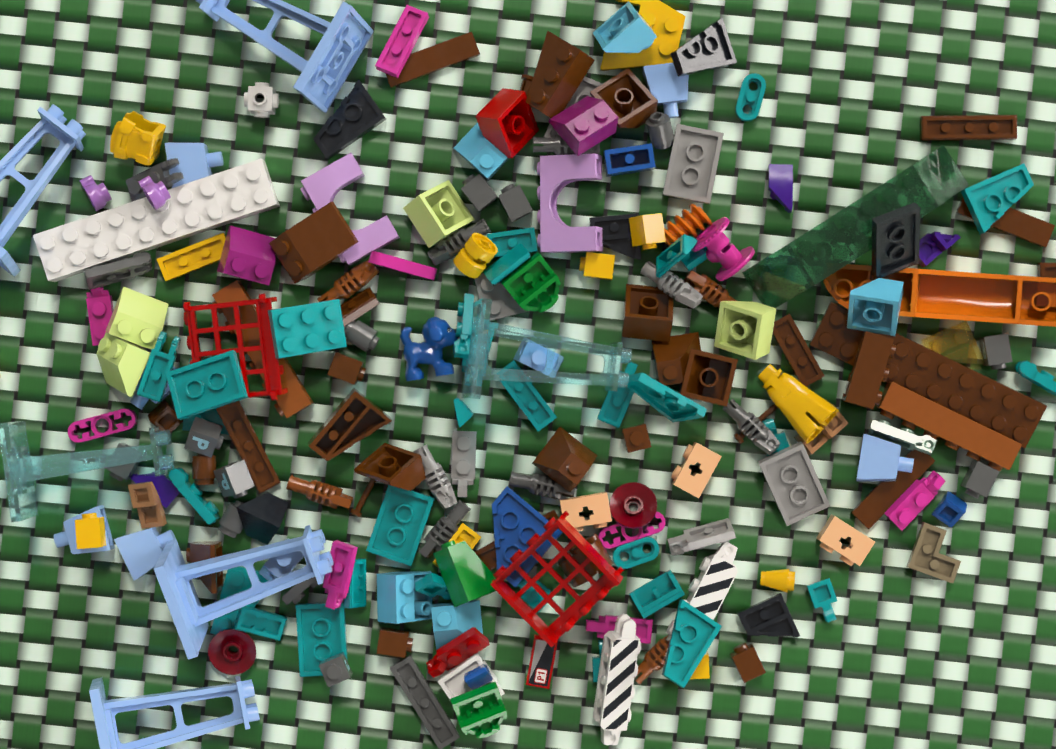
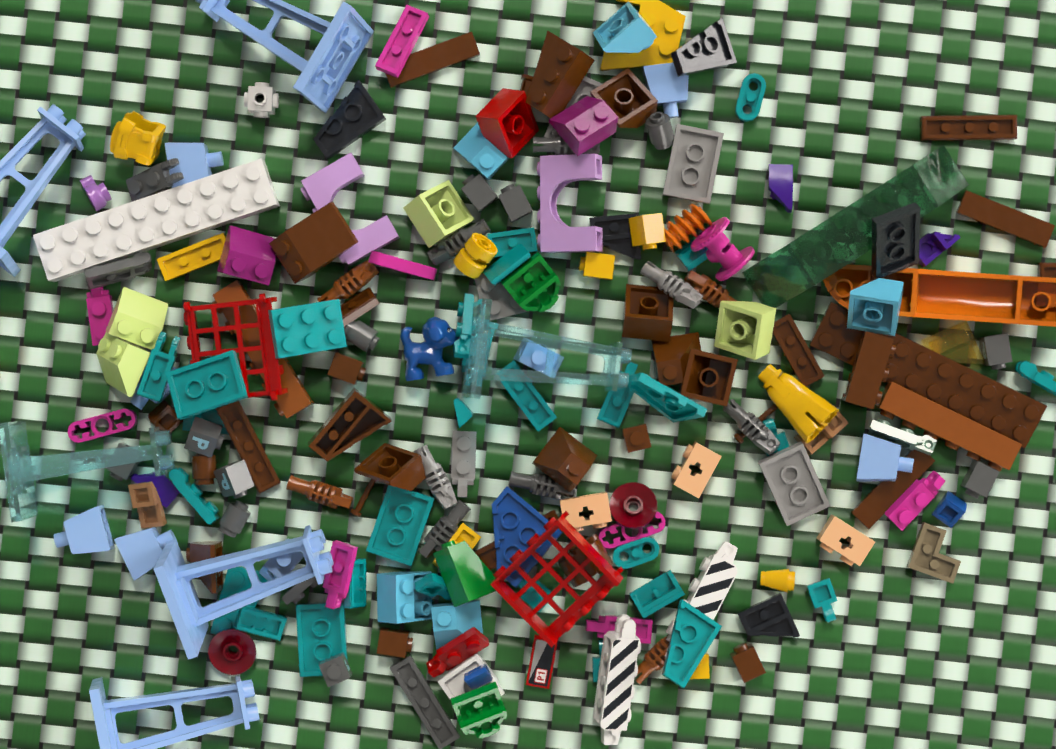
yellow brick [75,513,106,549] -> none
medium lavender piece [138,176,171,211] -> none
black slope [236,492,289,545] -> none
blue brick [603,143,655,177] -> none
teal slope [656,234,698,278] -> none
light grey hinge [667,518,736,556] -> none
teal wing [961,163,1034,235] -> none

